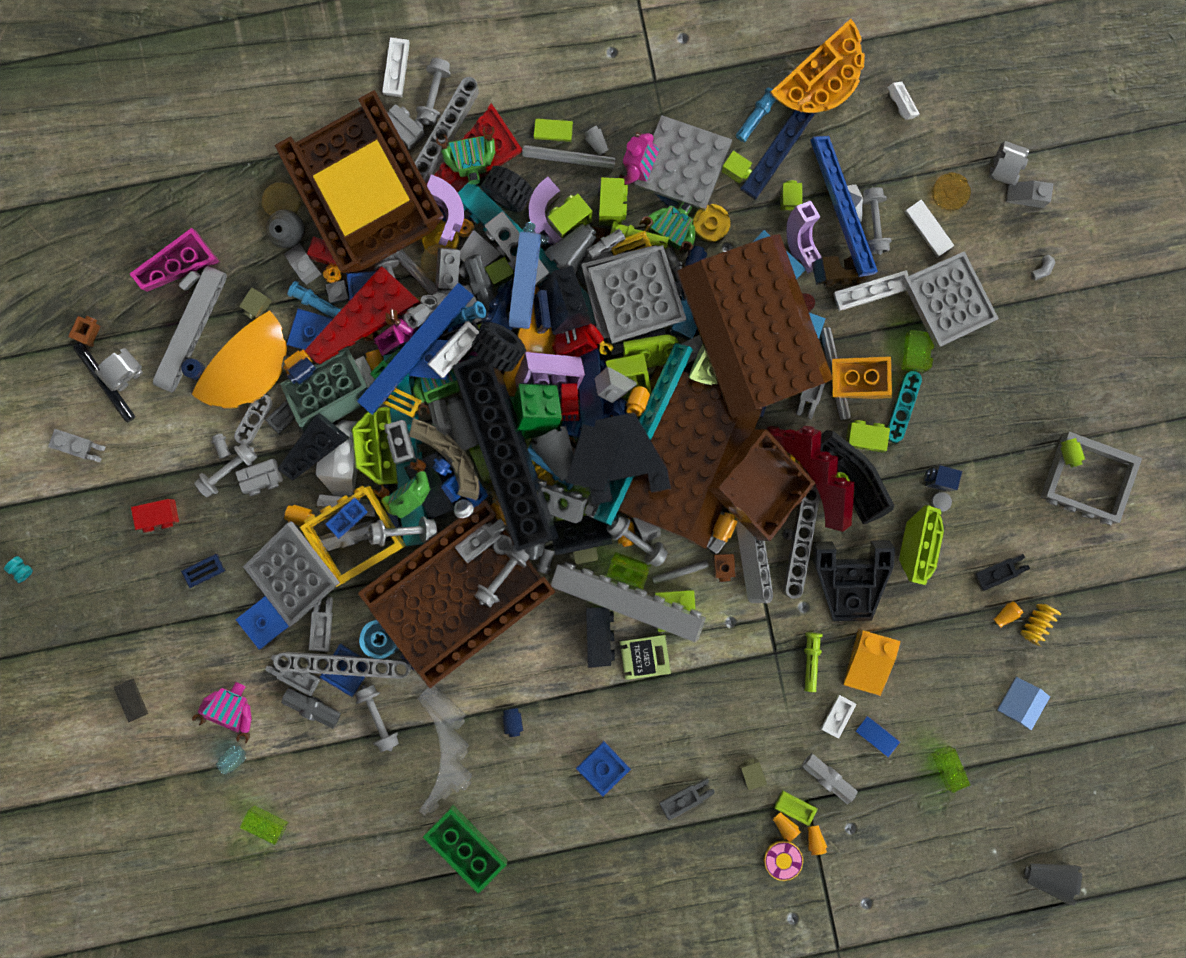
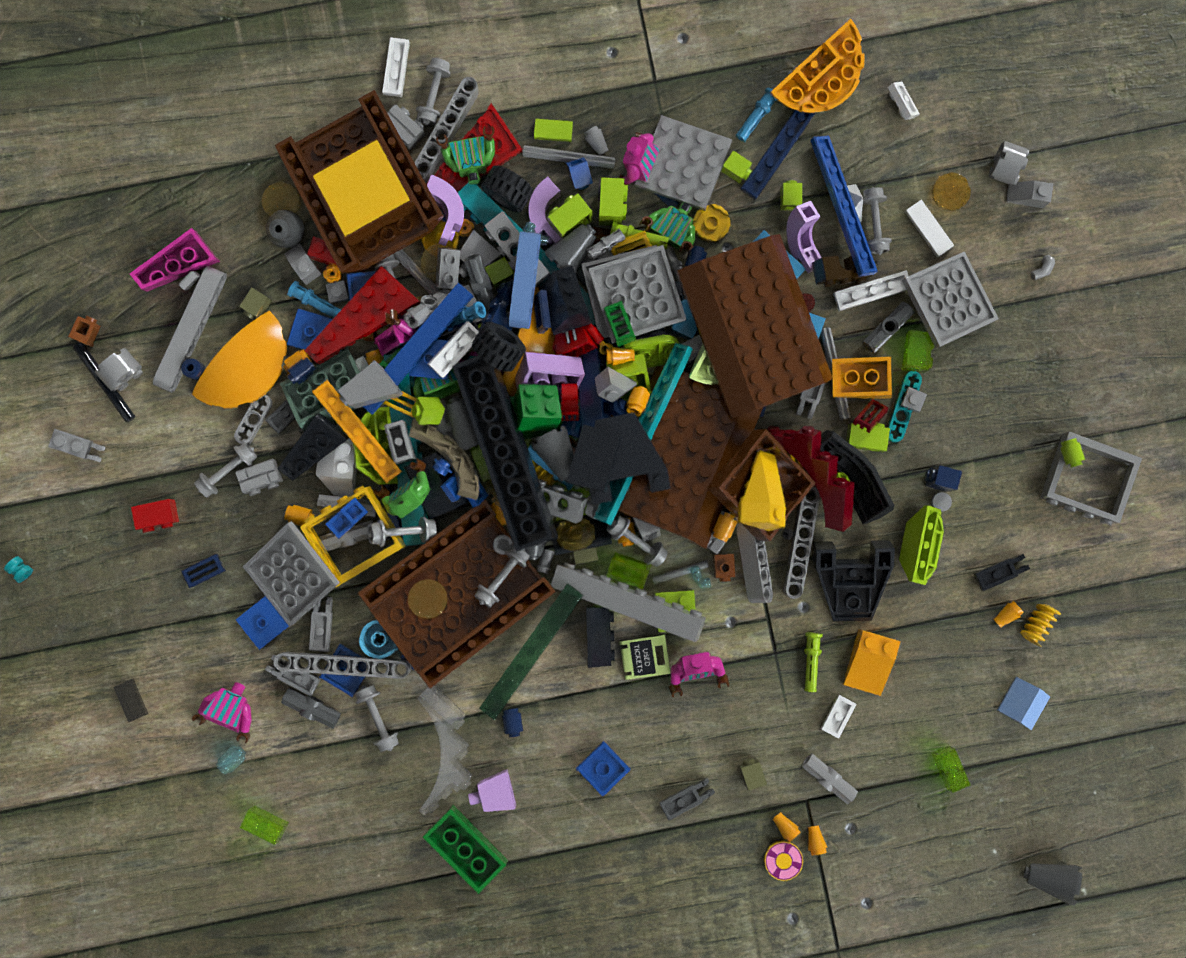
light grey pin [211,434,231,459] -> none
white plate [454,500,474,518] -> none
light grey hinge [455,519,507,563] -> none
lime tile [774,790,818,826] -> none
blue slope [856,716,900,758] -> none
none -> light orange tile [312,380,402,484]
none -> light grey slope [338,360,403,409]
none -> clear yellow tile [408,579,447,619]
none -> lime brick [412,397,445,425]
none -> lavender torso [468,769,516,812]
none -> clear green tile [479,583,584,720]
none -> clear yellow tile [556,518,595,551]
none -> blue brick [566,157,593,190]
none -> green slope [604,301,636,346]
none -> light orange cone [606,347,635,366]
none -> dark pink torso [669,652,729,697]
none -> clear light blue arm [691,566,712,590]
none -> yellow wedge [738,450,786,531]
none -> dark red tile [853,399,889,433]
none -> dark grey piece [862,301,915,354]
none -> light grey plate [900,387,927,413]

